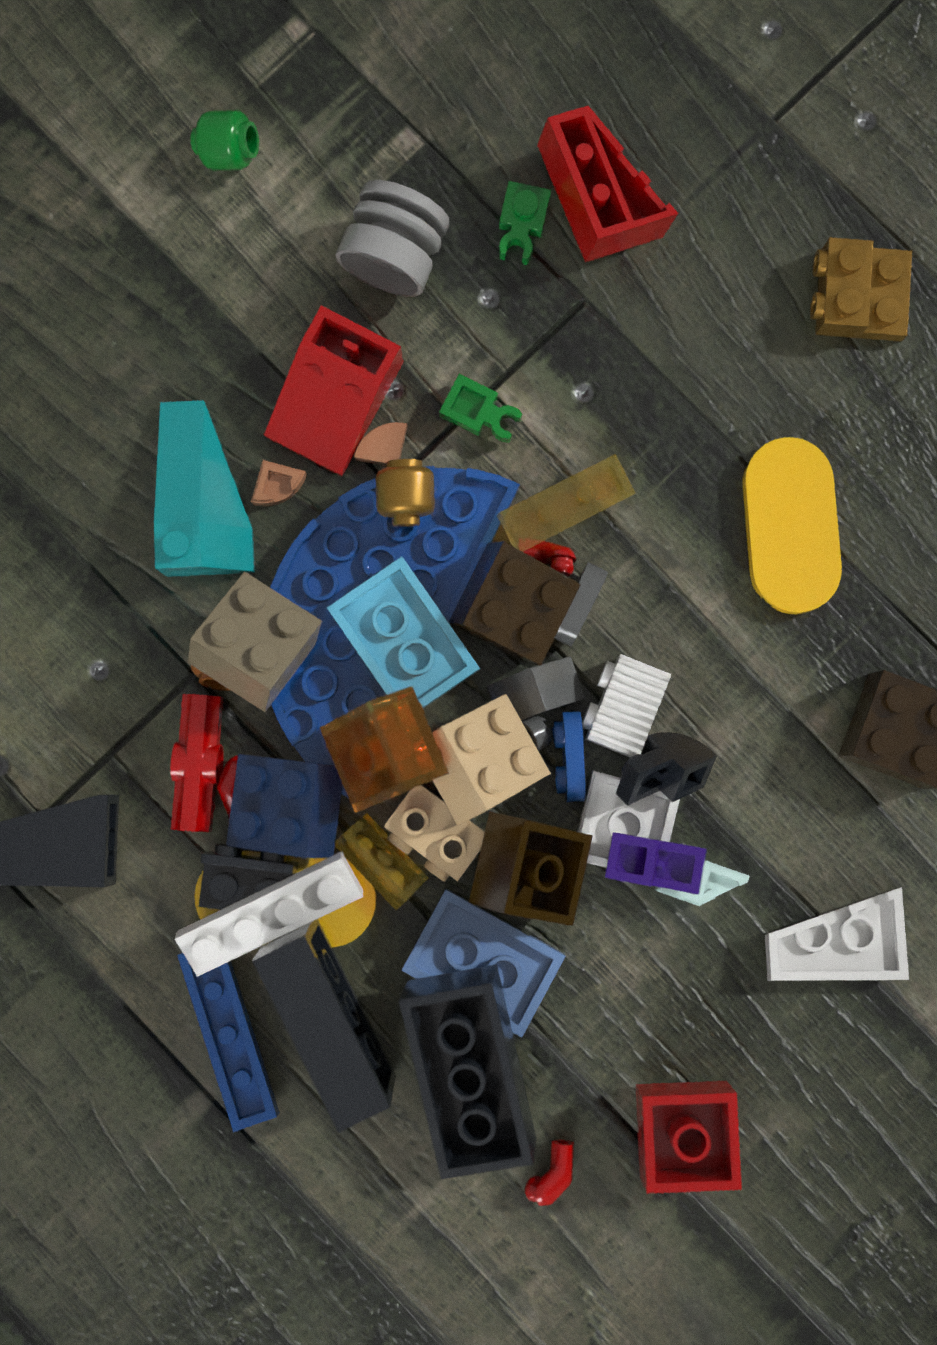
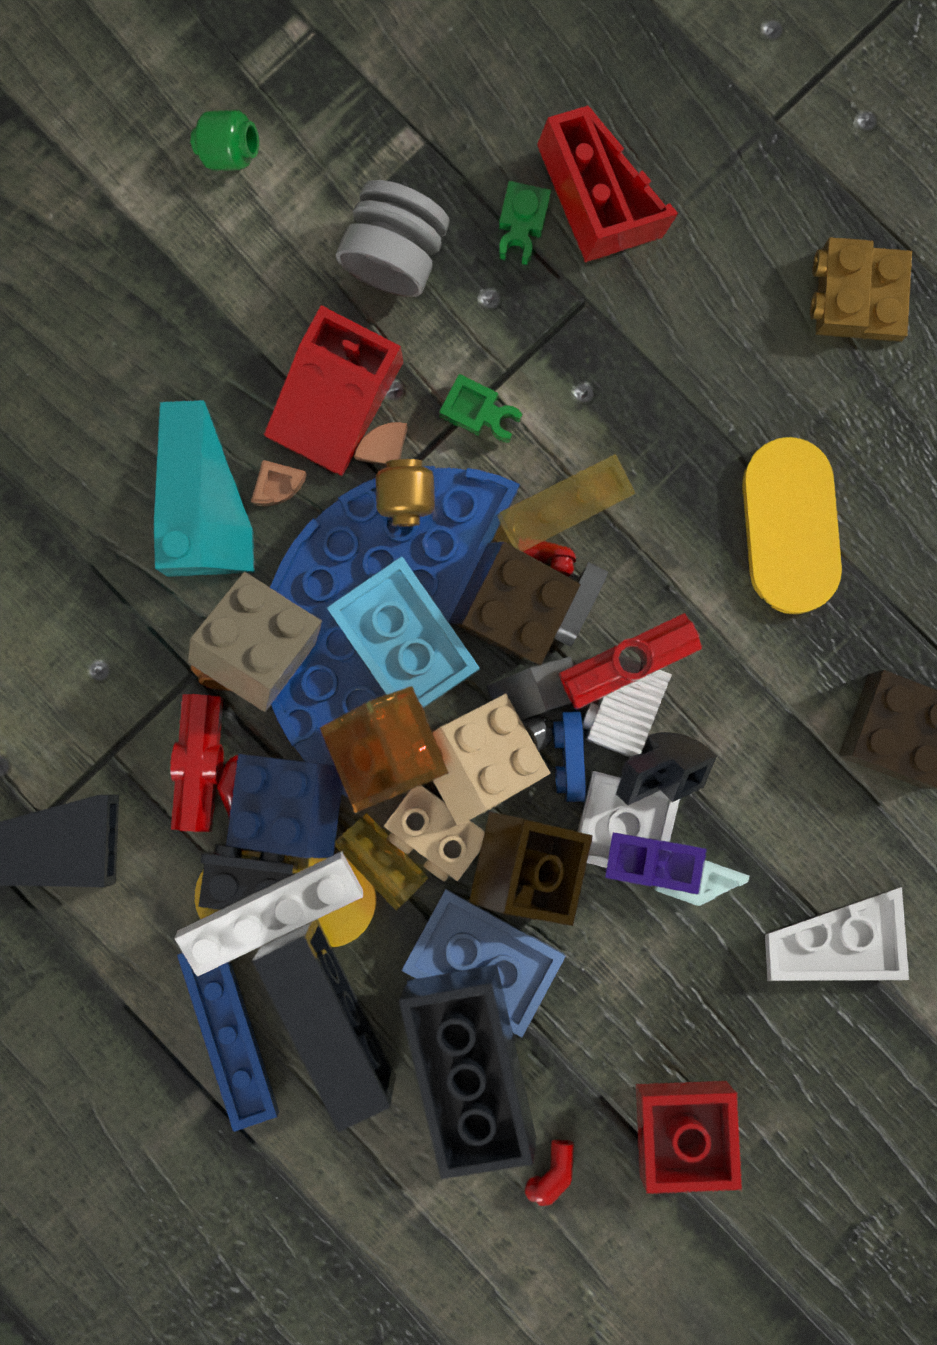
none -> red piece [559,613,702,710]

